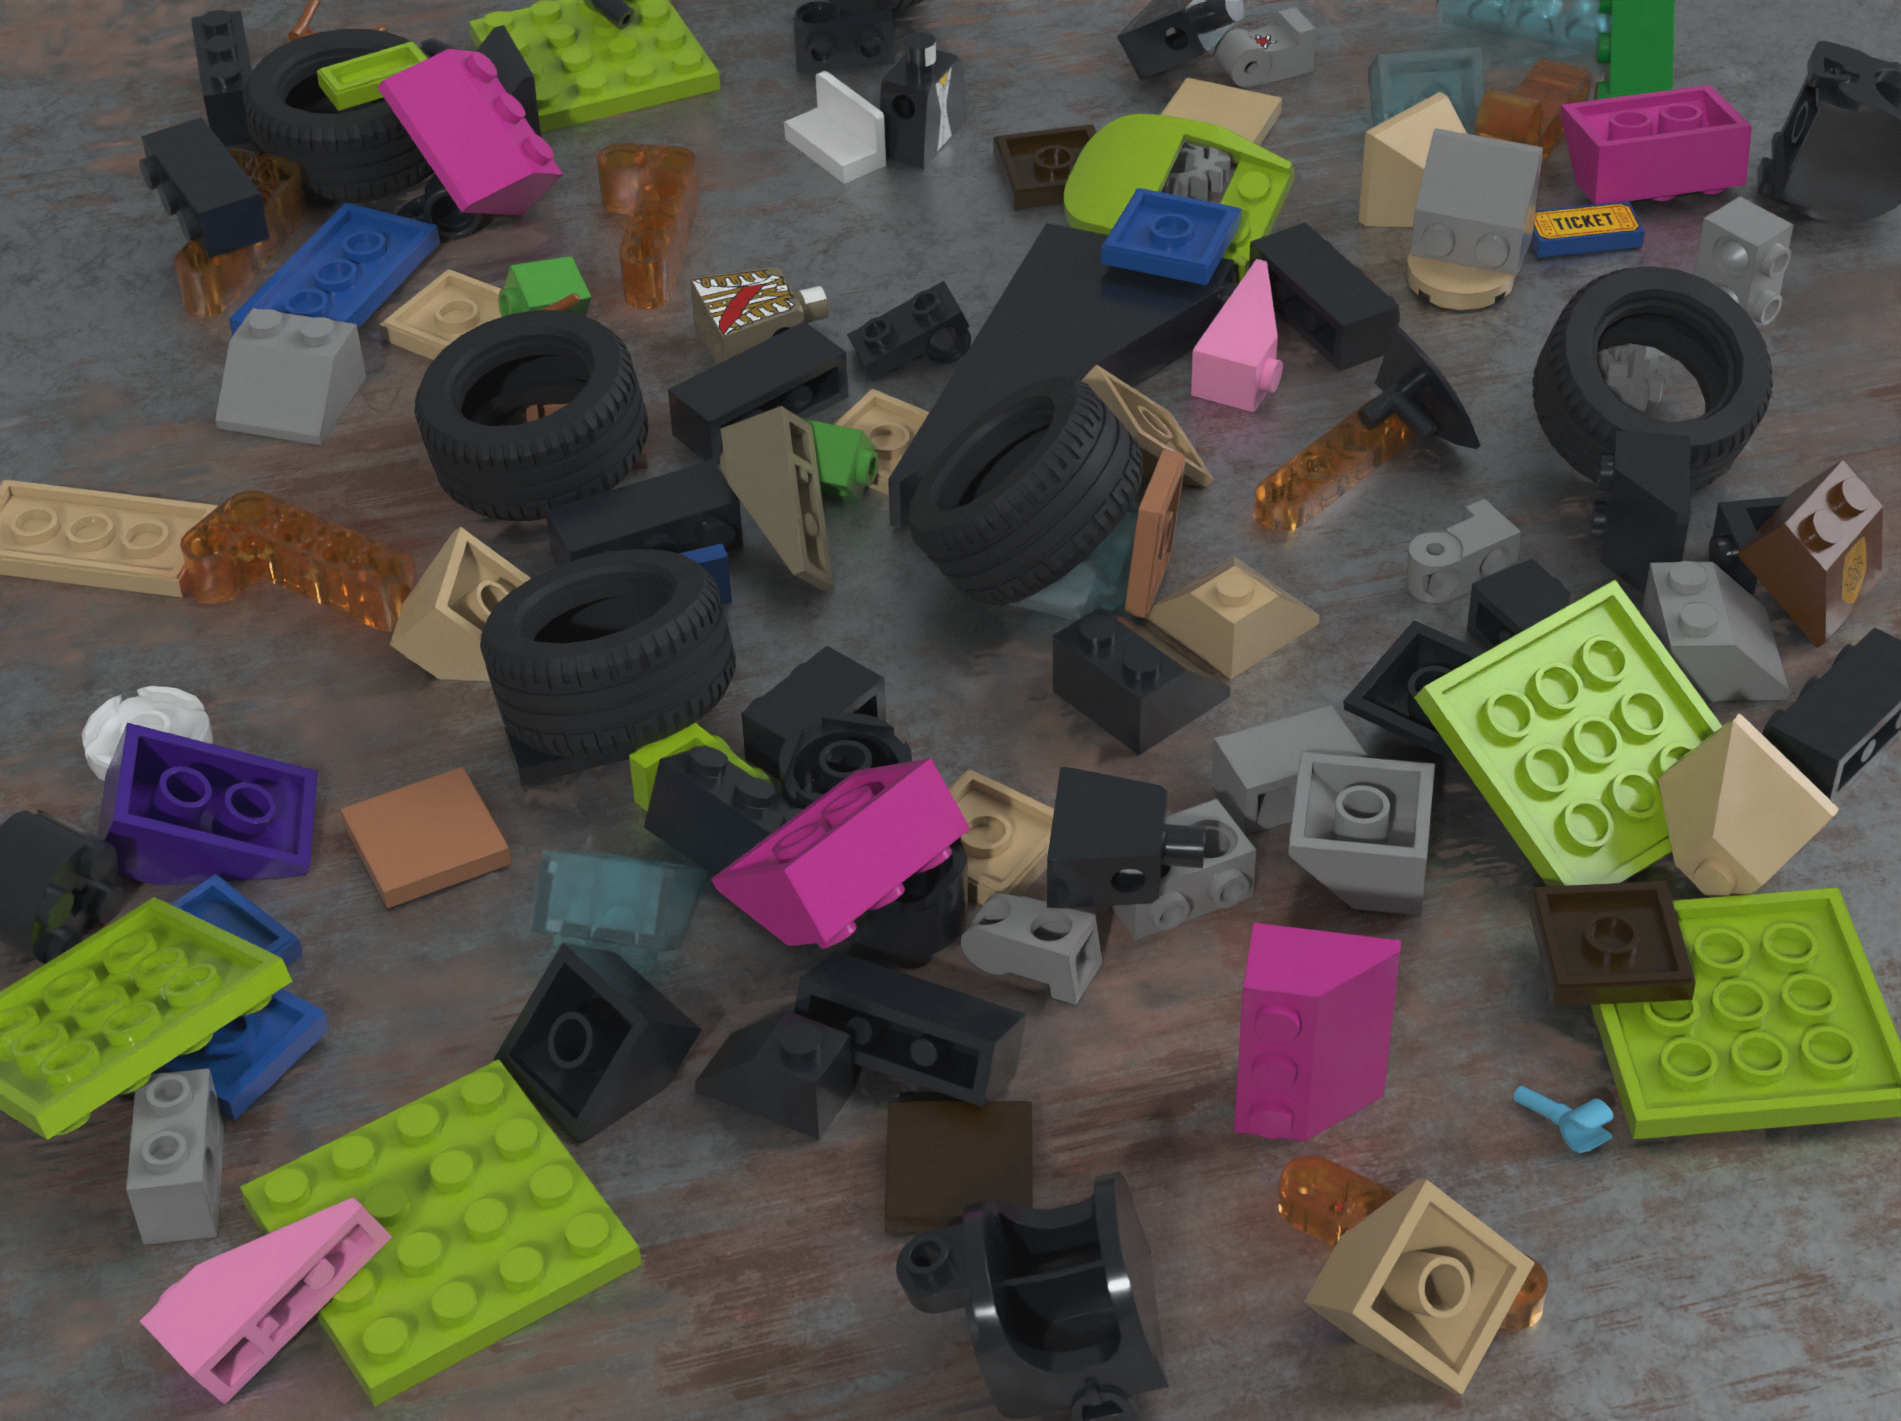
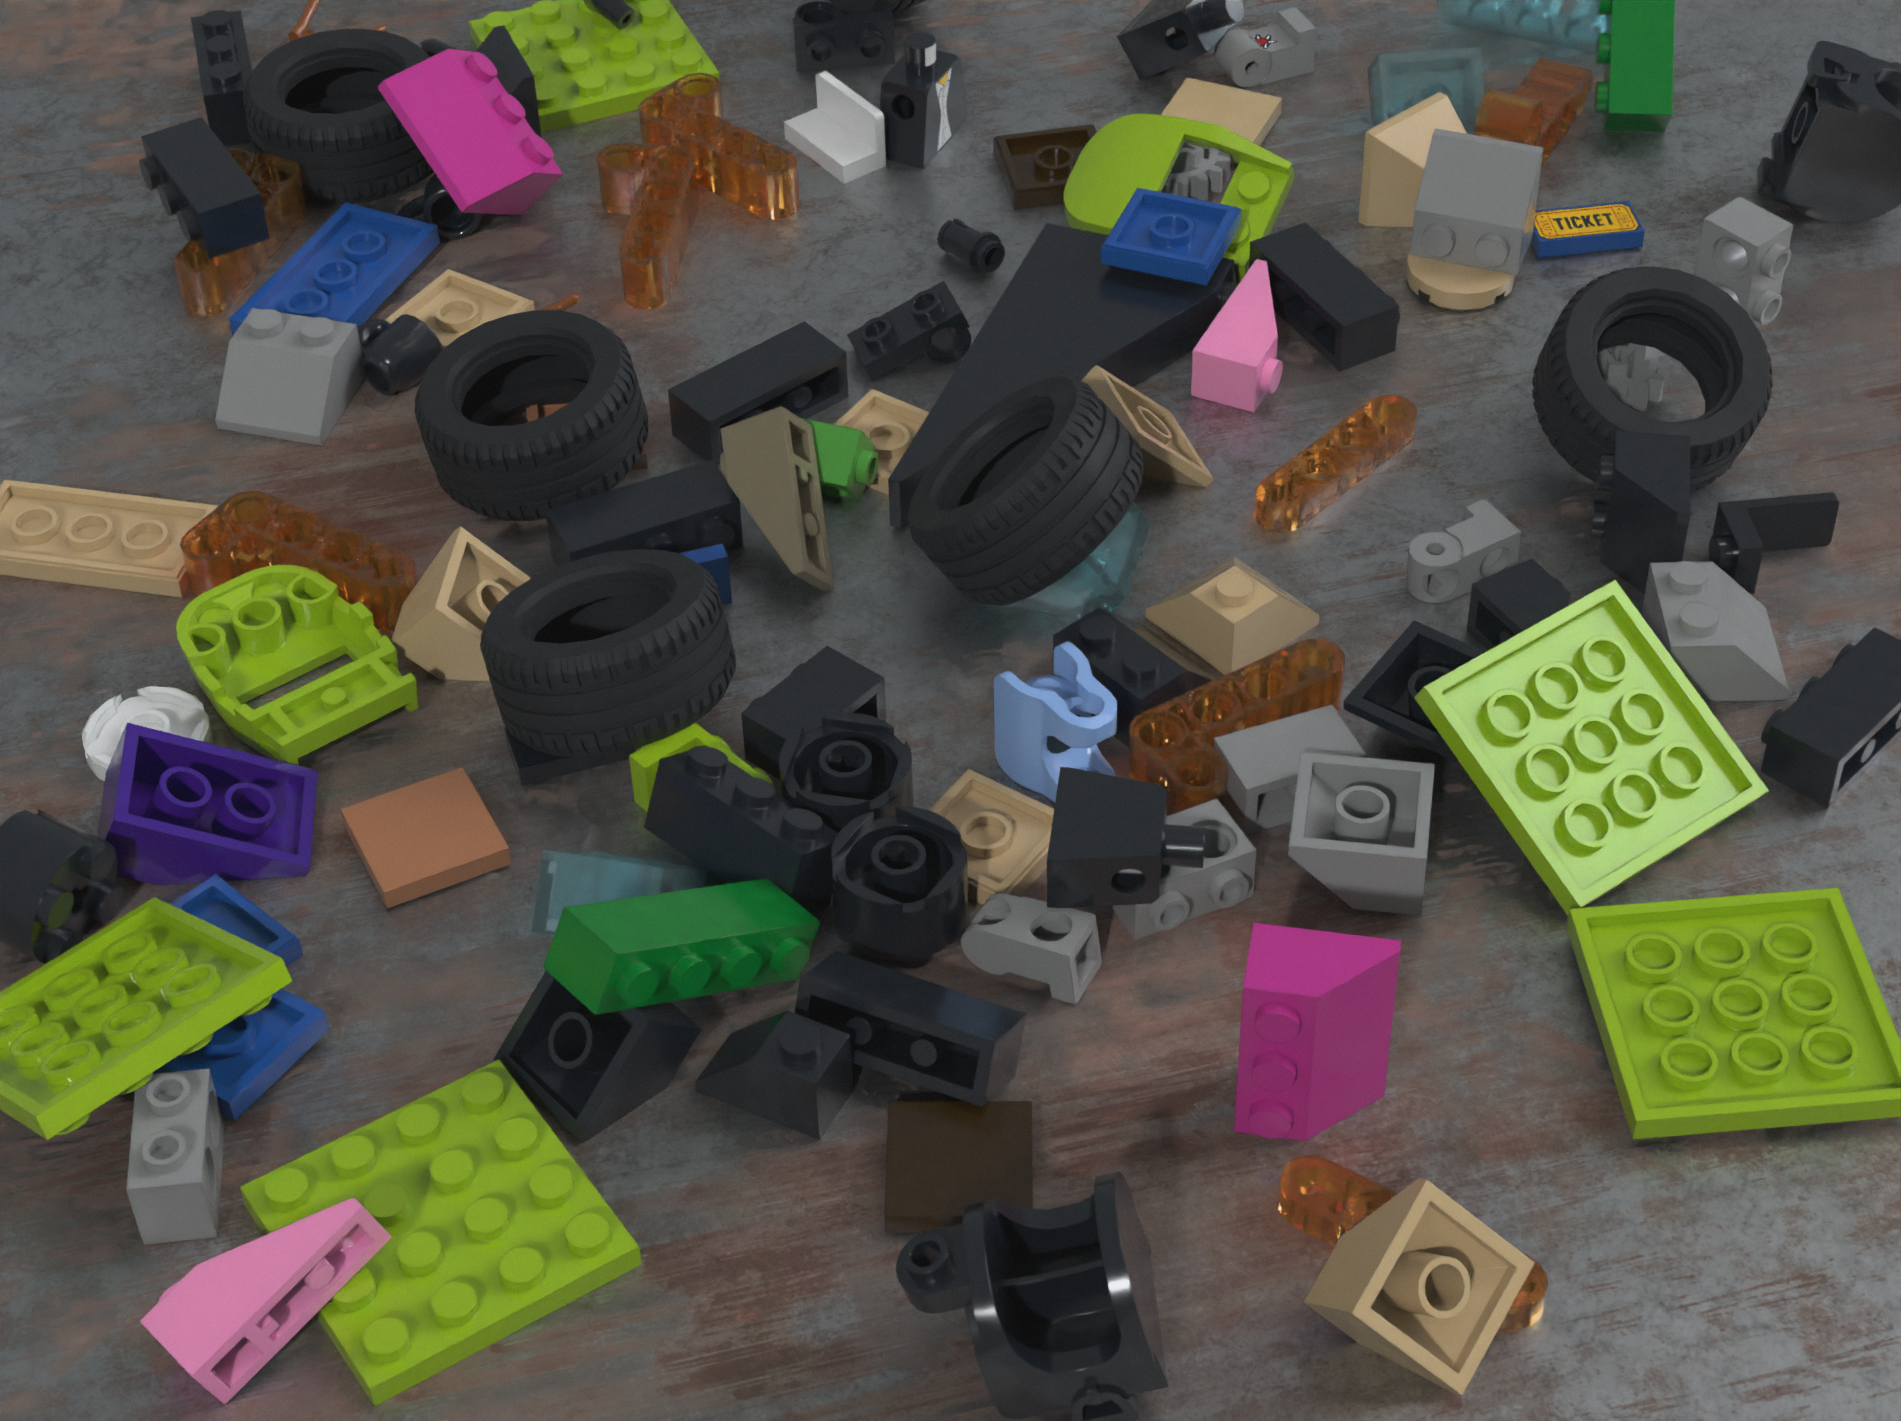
lime tile [317,41,428,111] -> none
bright green brick [498,256,592,317] -> none
torso [690,267,829,365] -> none
dark pink slope [711,758,970,948] -> none
nougat tile [1124,449,1186,618] -> none
black shield [1358,326,1481,449] -> none
medium azure hand [1513,1085,1613,1153] -> none
dark brown tile [1527,881,1696,1007] -> none
dark pink slope [1560,85,1752,204] -> none
tan slope [1658,713,1839,898] -> none
reddish brown slope [1737,460,1883,647] -> none
none -> lime slope [176,565,419,766]
none -> black piece [357,314,443,396]
none -> green brick [543,878,820,1015]
none -> clear orange beam [638,73,800,220]
none -> black pin [937,218,1005,274]
none -> light blue piece [994,641,1117,806]
none -> clear orange beam [1129,639,1345,816]

